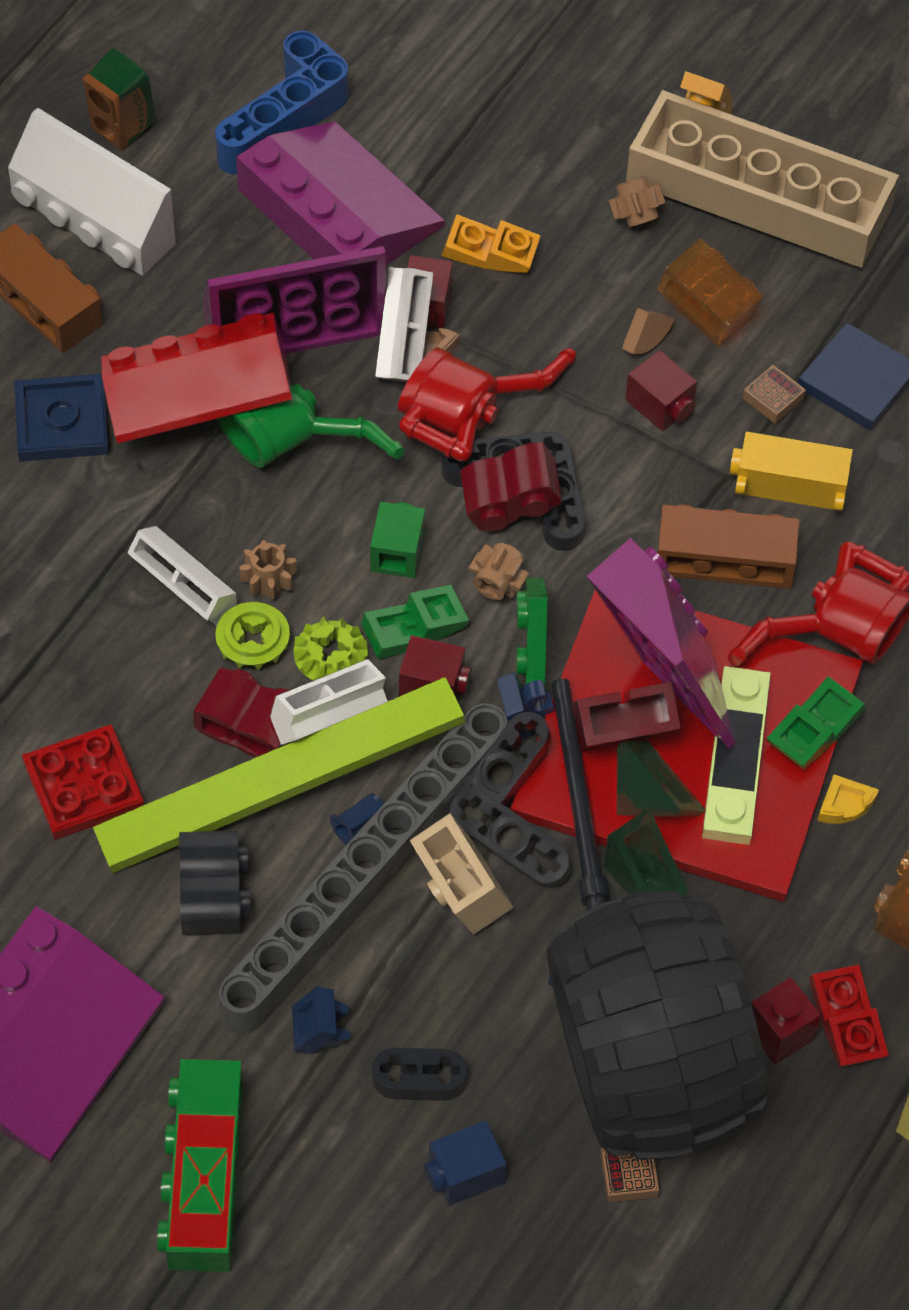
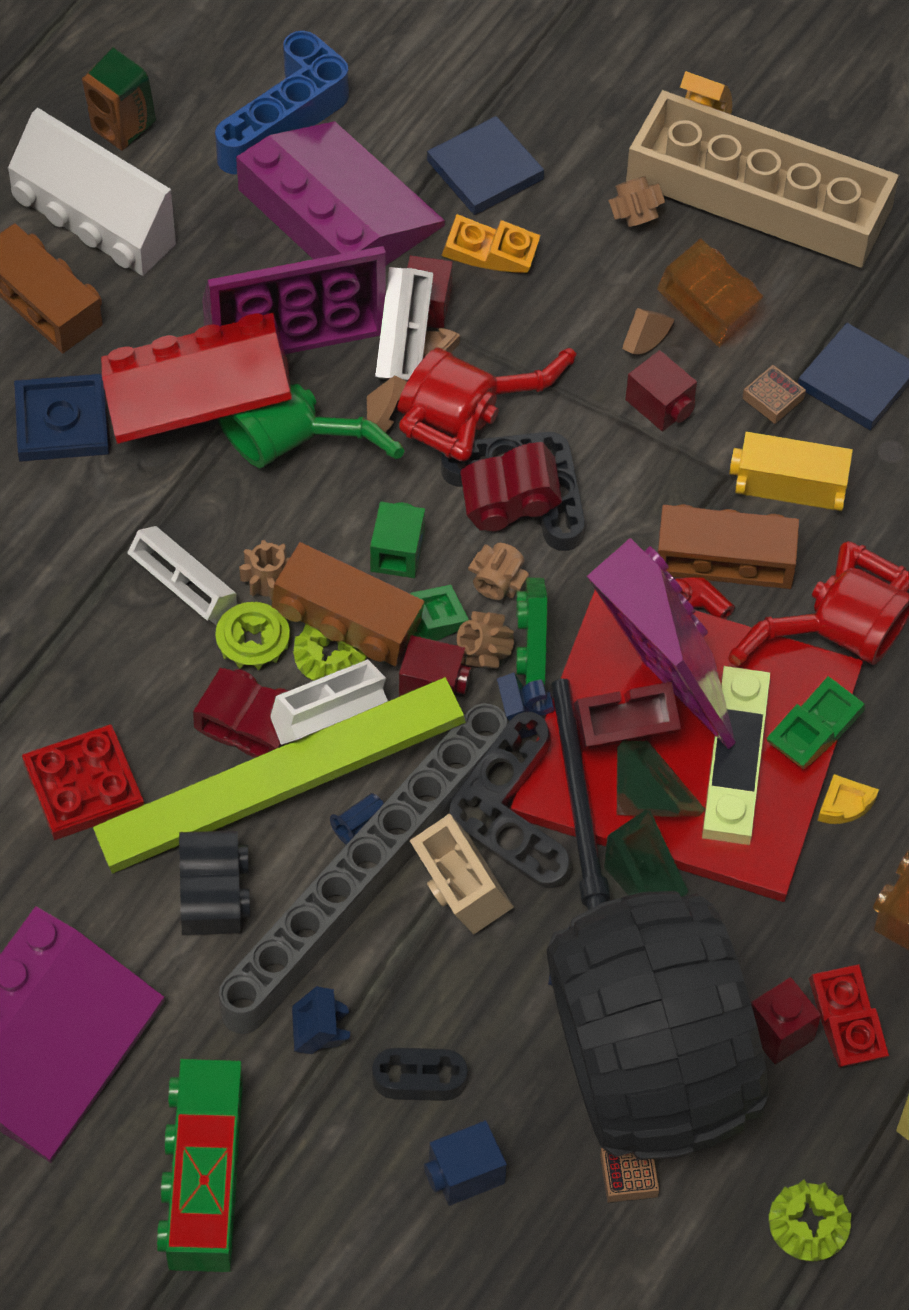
none -> dark orange brick [271,542,425,666]
none -> medium nougat tile [367,375,407,432]
none -> dark blue tile [427,116,544,215]
none -> medium nougat gear [457,611,514,669]
none -> red arm [675,577,735,619]
none -> lime gear [769,1180,851,1261]

